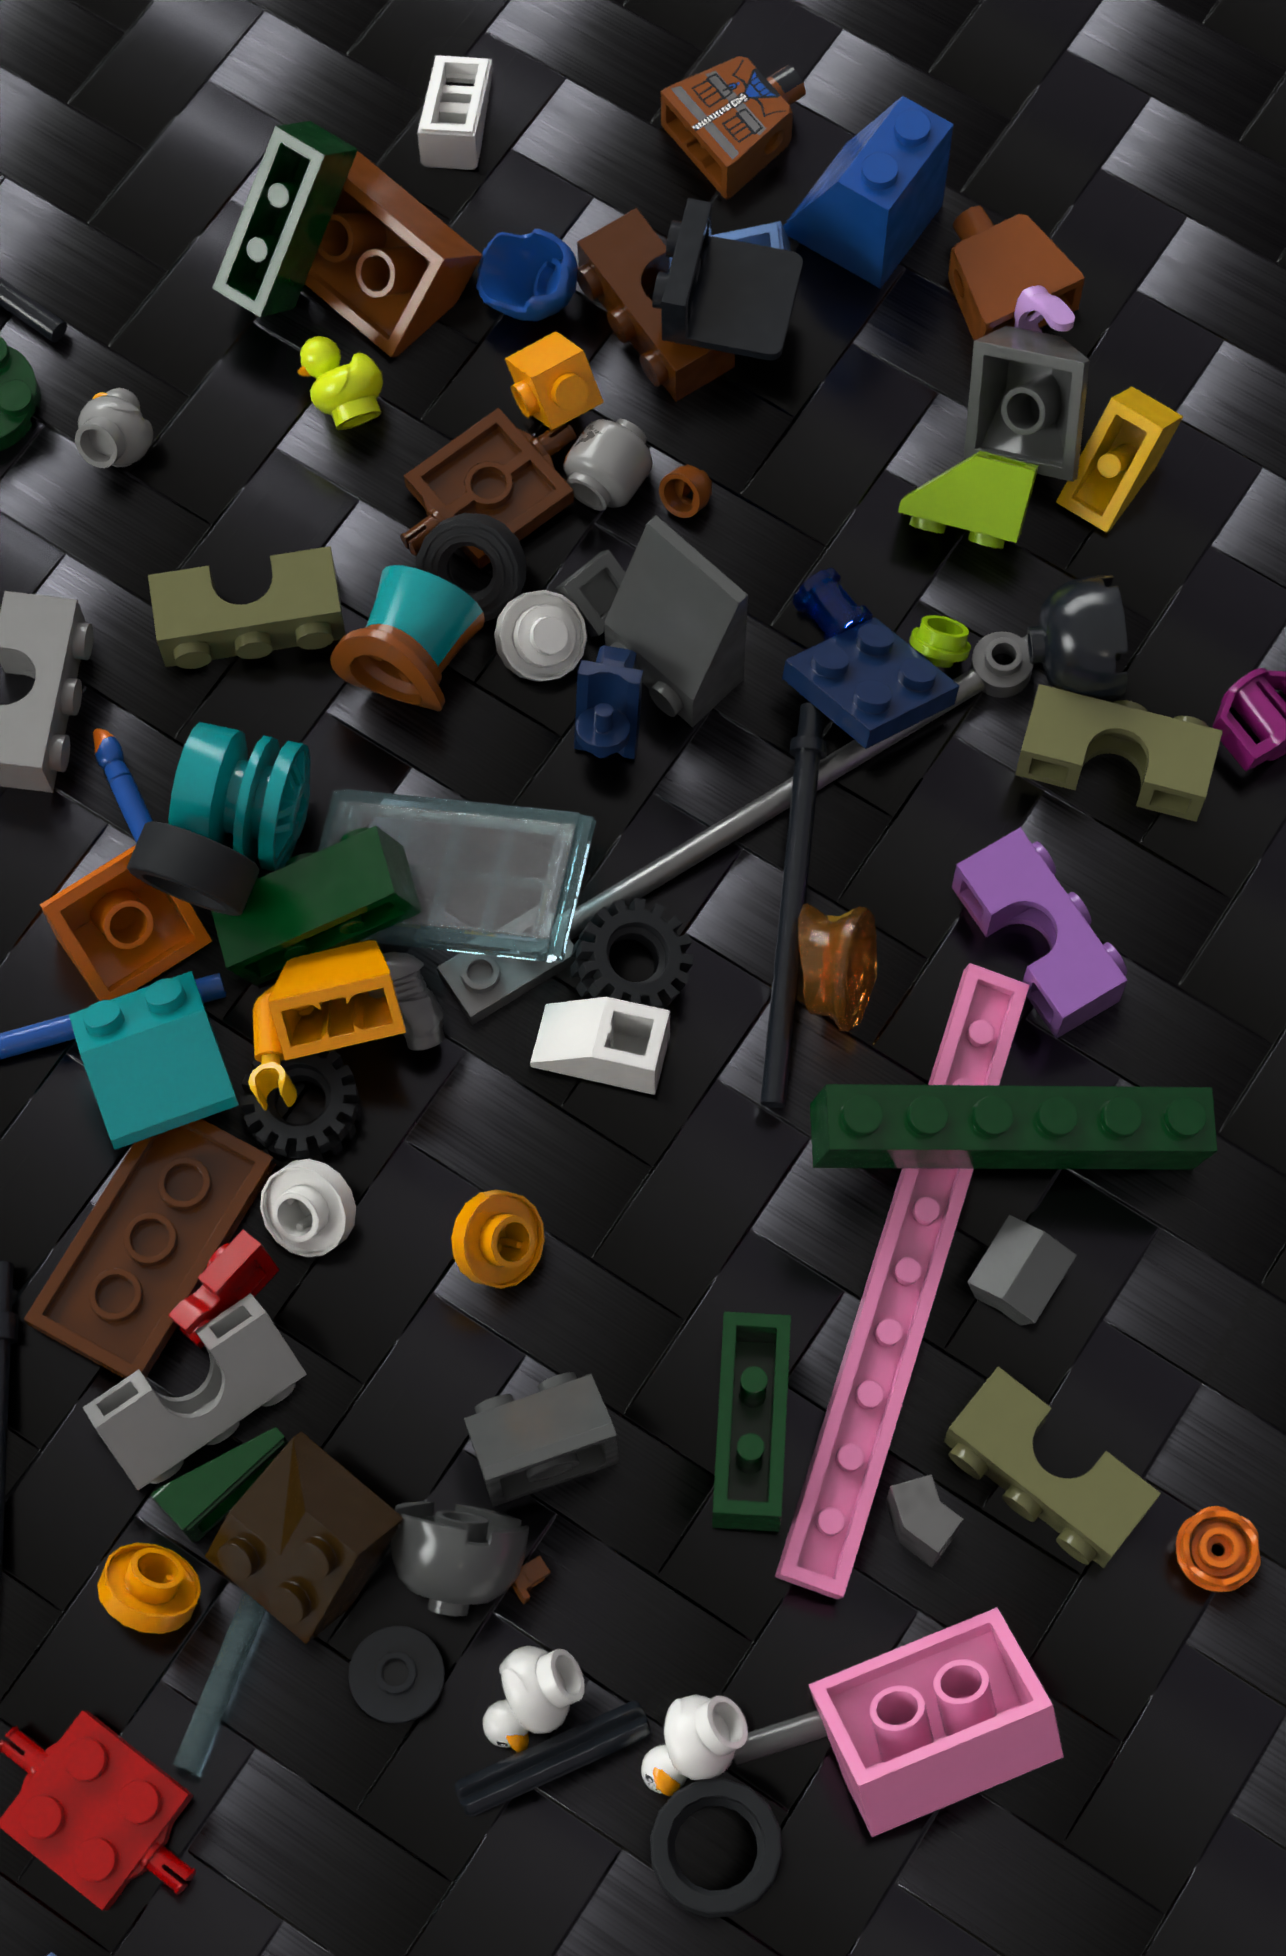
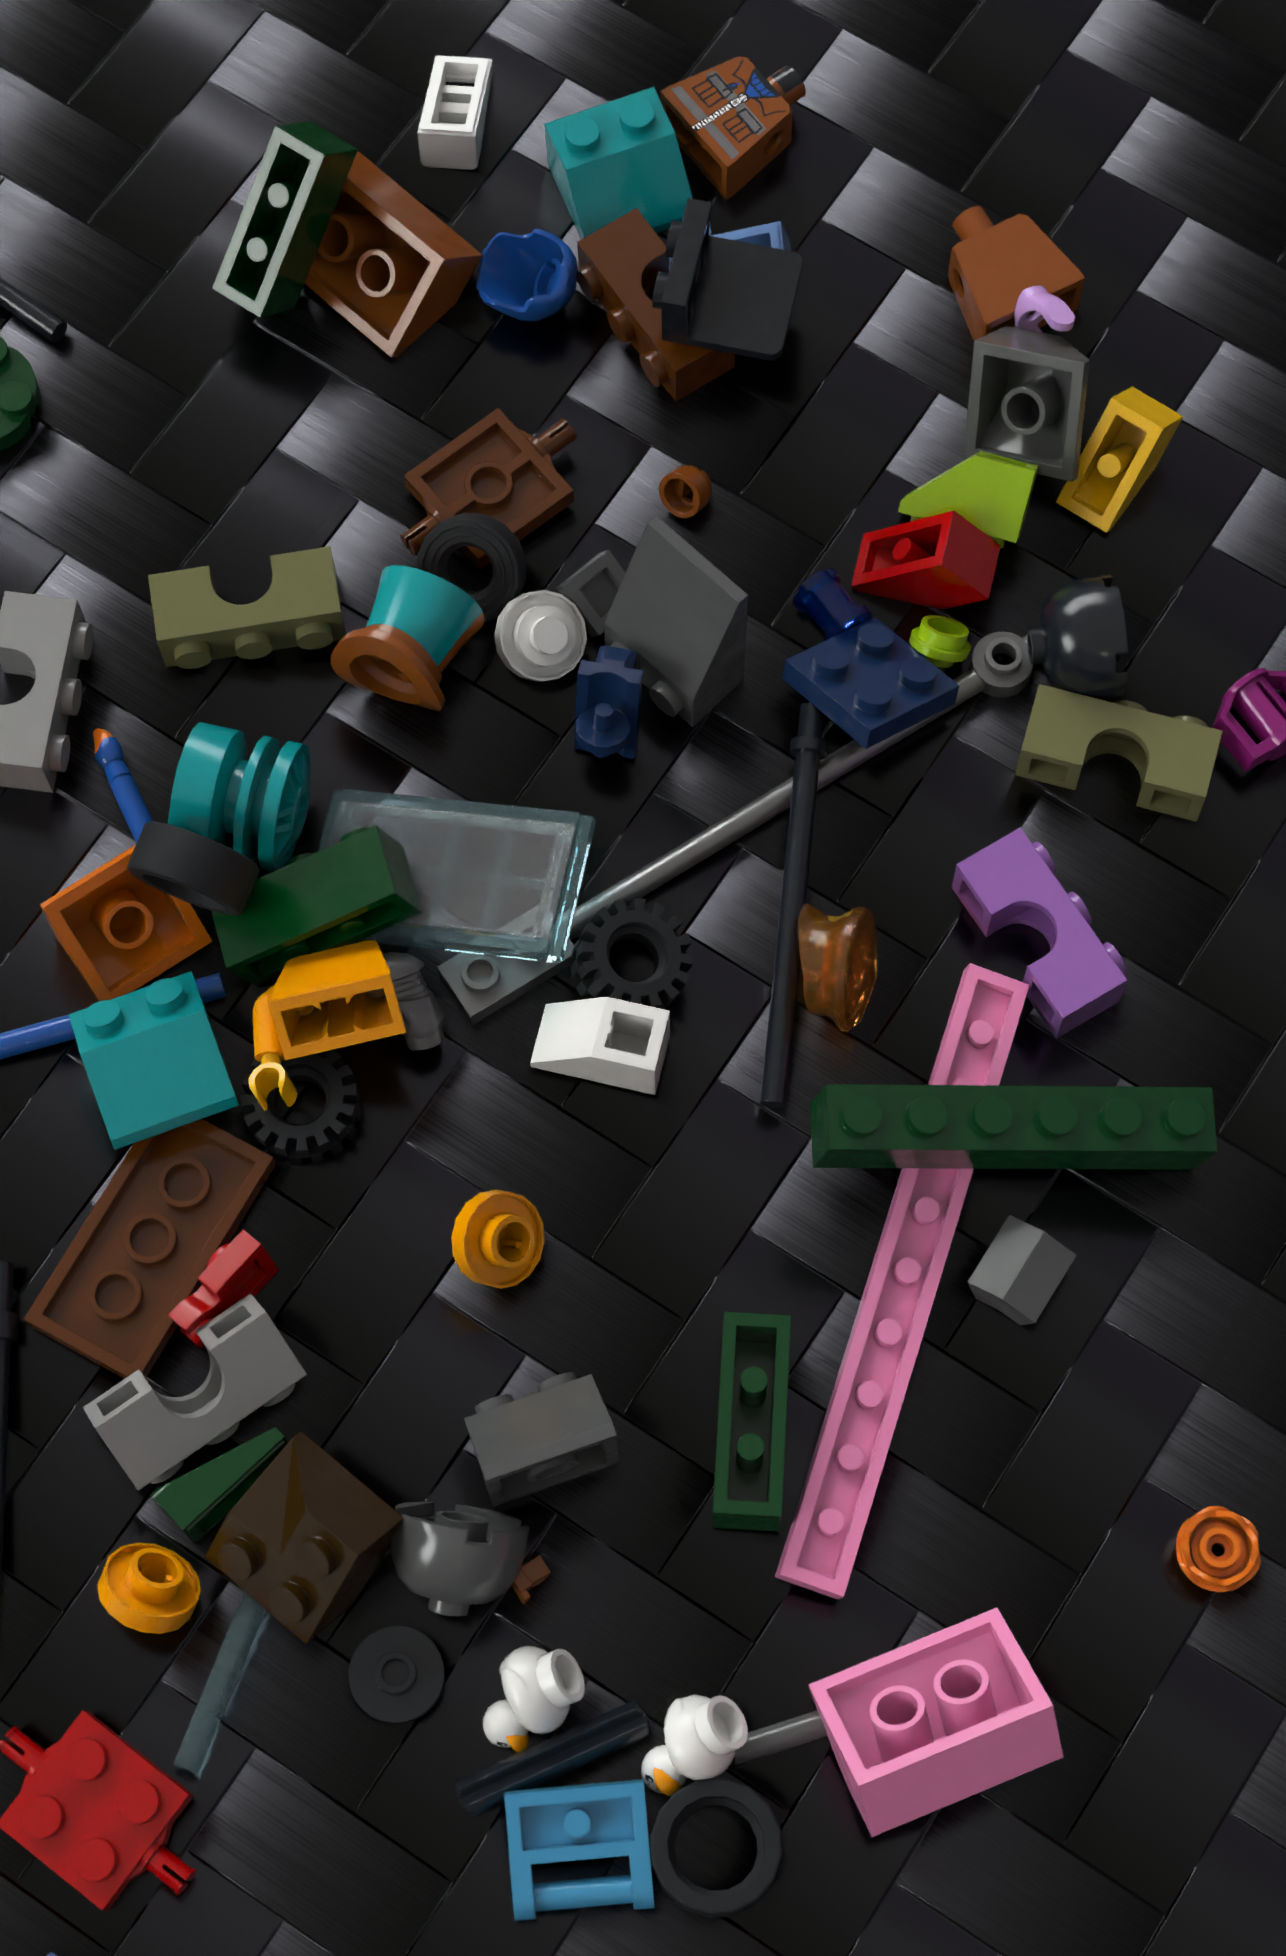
light grey animal [75,388,153,468] -> none
white plate [260,1159,356,1257] -> none
neon yellow animal [298,336,383,430] -> none
light orange brick [505,331,604,430] -> none
light grey head [563,419,653,511] -> none
blue slope [783,96,954,289] -> none
flat silver piece [886,1474,963,1567] -> none
olive arch [944,1367,1161,1568] -> none
none -> dark azure plate [504,1779,655,1921]
none -> teal slope [545,87,693,239]
none -> red slope [851,510,1001,610]

